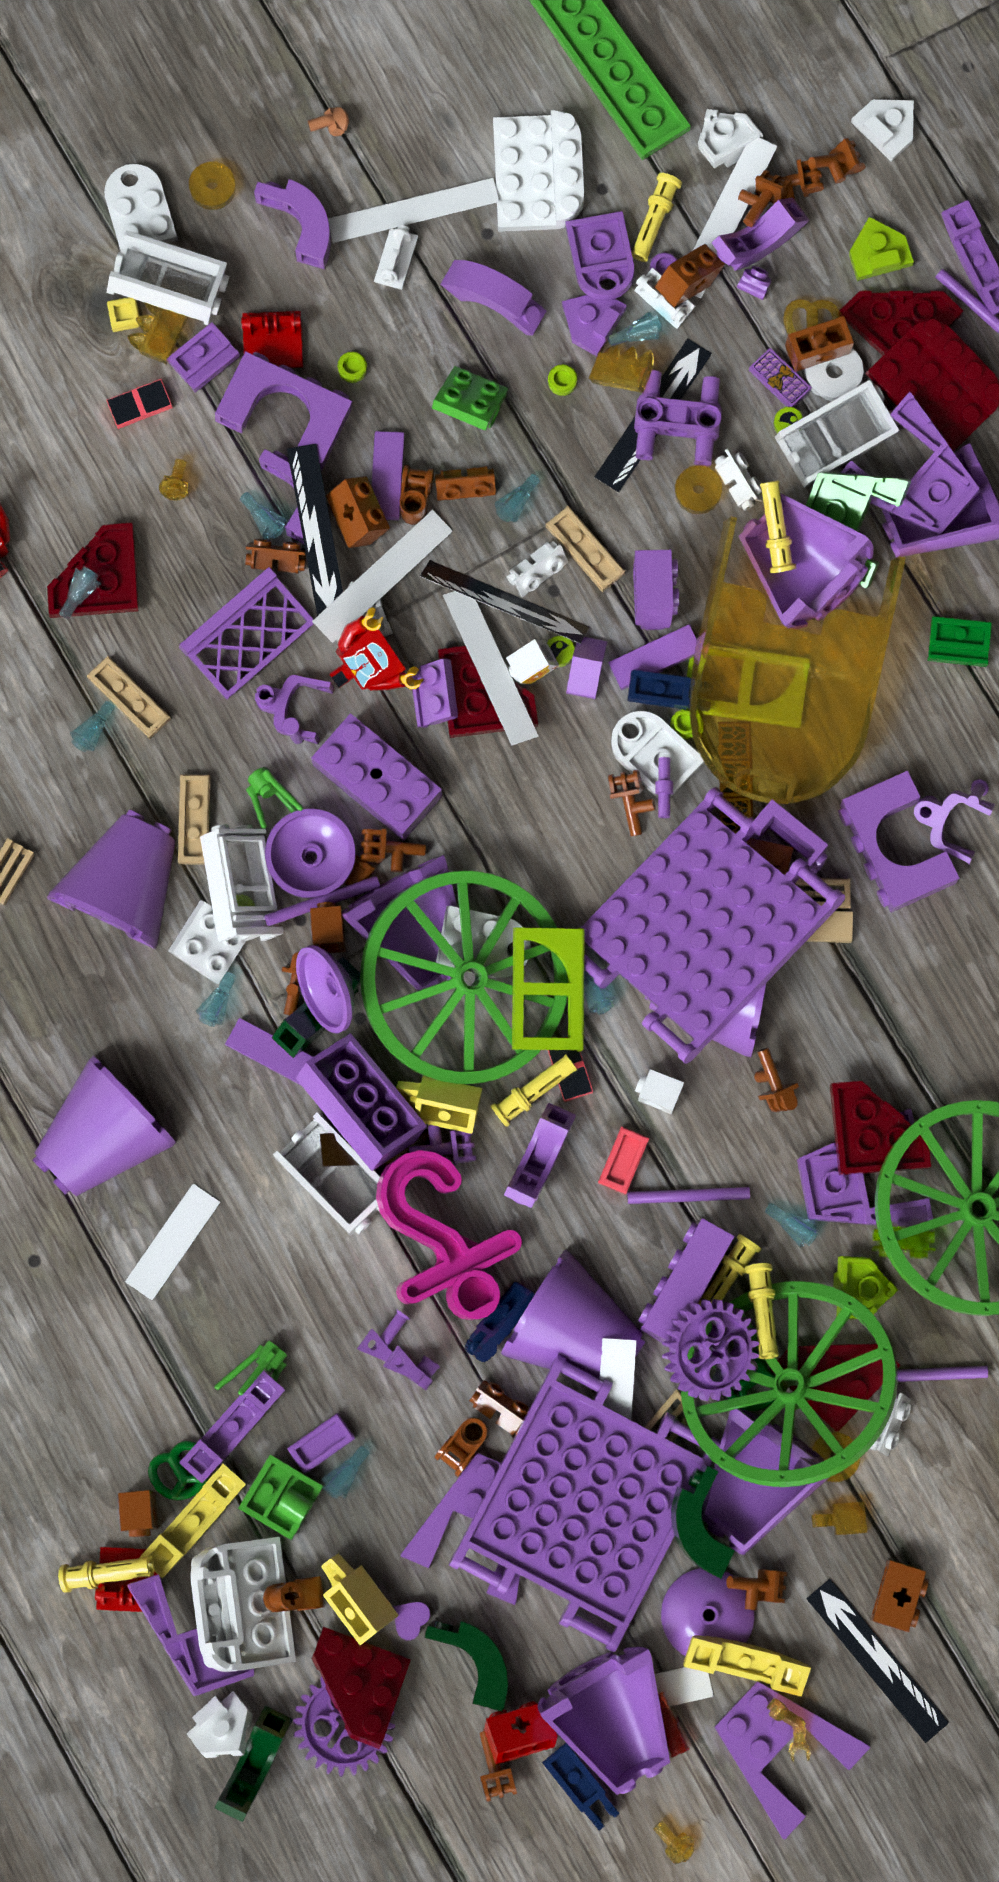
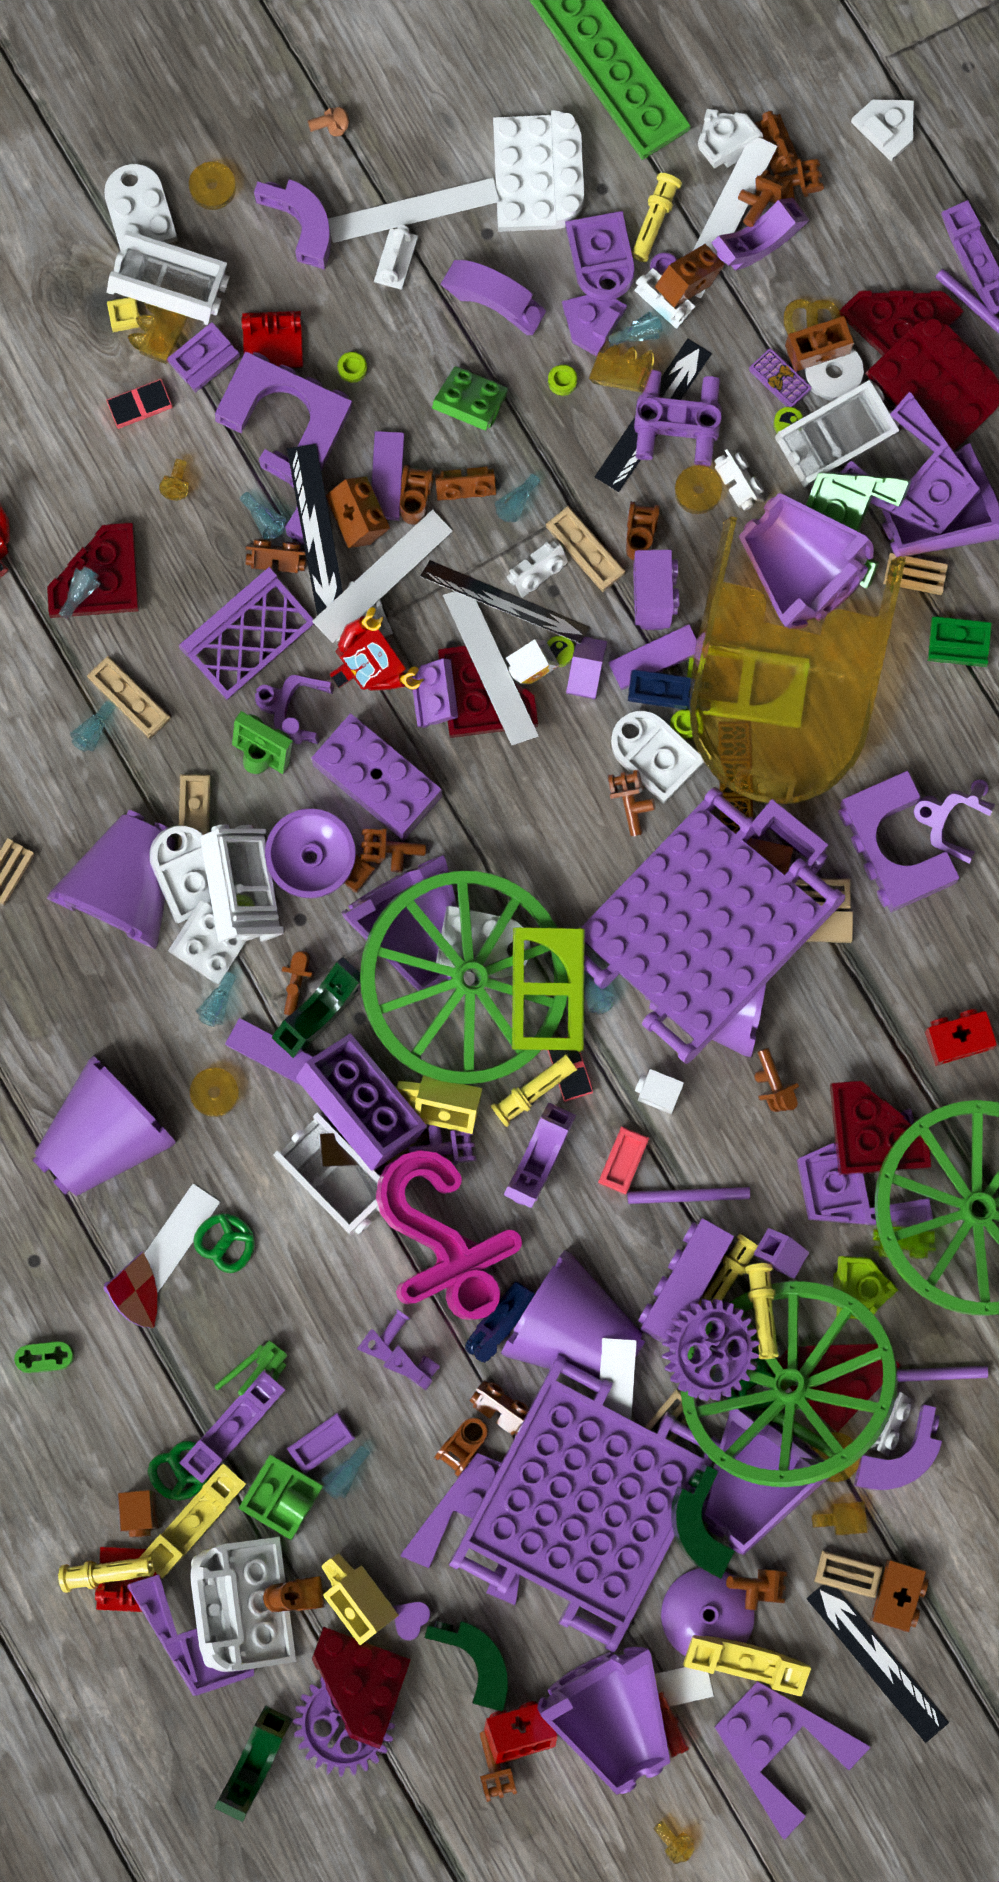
white plate [187,1691,253,1758] -> none
bright green plant [246,767,303,829] -> none
medium lavender bar [264,876,380,926] -> none
medium lavender dish [296,945,354,1033] -> none
dark orange brick [310,902,346,953] -> none
dark blue hinge [542,1743,620,1831] -> none
medium lavender bar [655,757,673,818] -> none
medium lavender plate [737,266,771,300] -> none
light yellow pin [760,480,796,573] -> none
clear light blue cone [765,1203,819,1248] -> none
clear yellow arm [766,1698,811,1762] -> none
dark orange arm [808,138,866,184] -> none
lime plate [849,217,914,281] -> none
none -> bright green beam [14,1342,74,1373]
none -> shield [104,1252,157,1328]
none -> white plate [149,825,212,923]
none -> clear yellow piece [190,1068,239,1117]
none -> green piece [193,1213,255,1273]
none -> bright green plate [232,711,293,774]
none -> dark orange piece [625,501,660,560]
none -> medium lavender brick [754,1228,809,1279]
none -> dark orange hinge [755,111,799,175]
none -> bright green bar [771,1412,835,1458]
none -> tan tile [814,1551,883,1598]
none -> medium lavender arch [854,1405,942,1490]
none -> tan tile [883,553,948,595]
none -> red brick [925,1008,997,1066]

